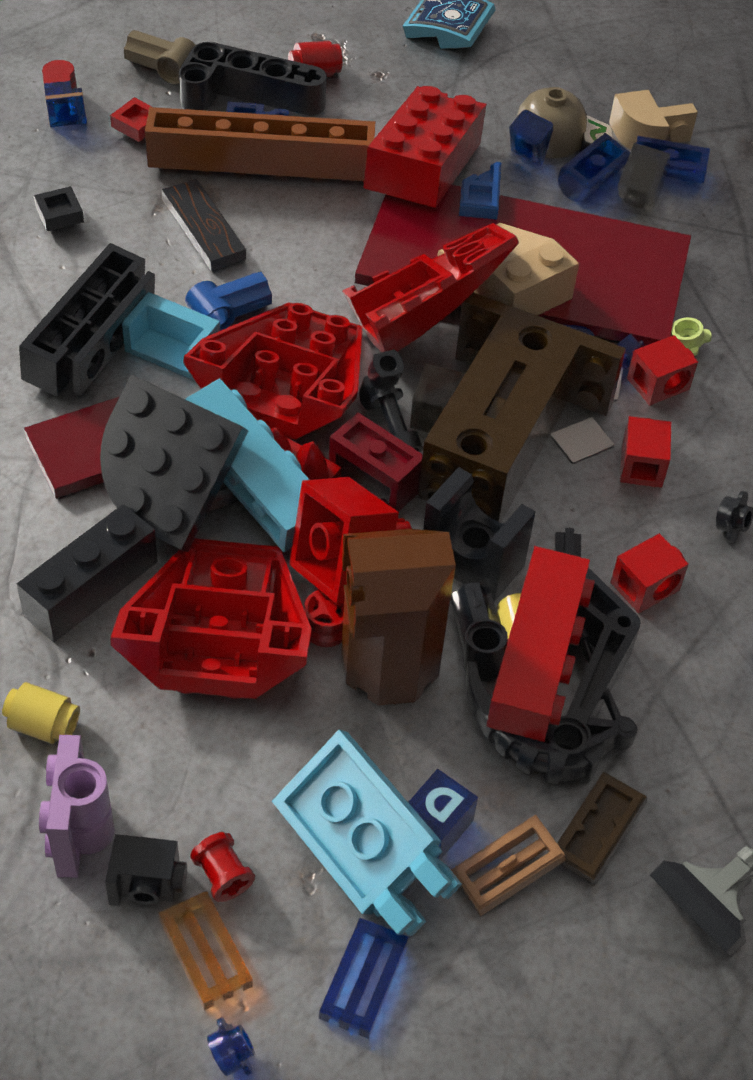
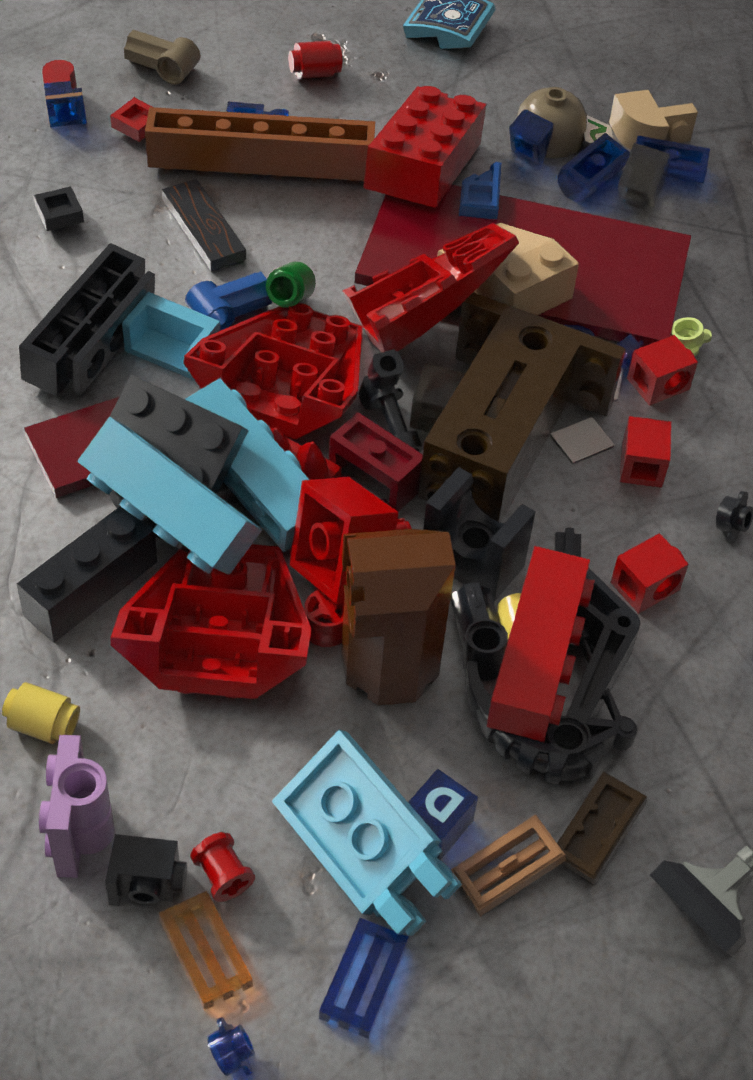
black beam [179,42,327,116] -> none
none -> medium azure brick [77,417,262,575]
none -> green brick [266,261,316,307]

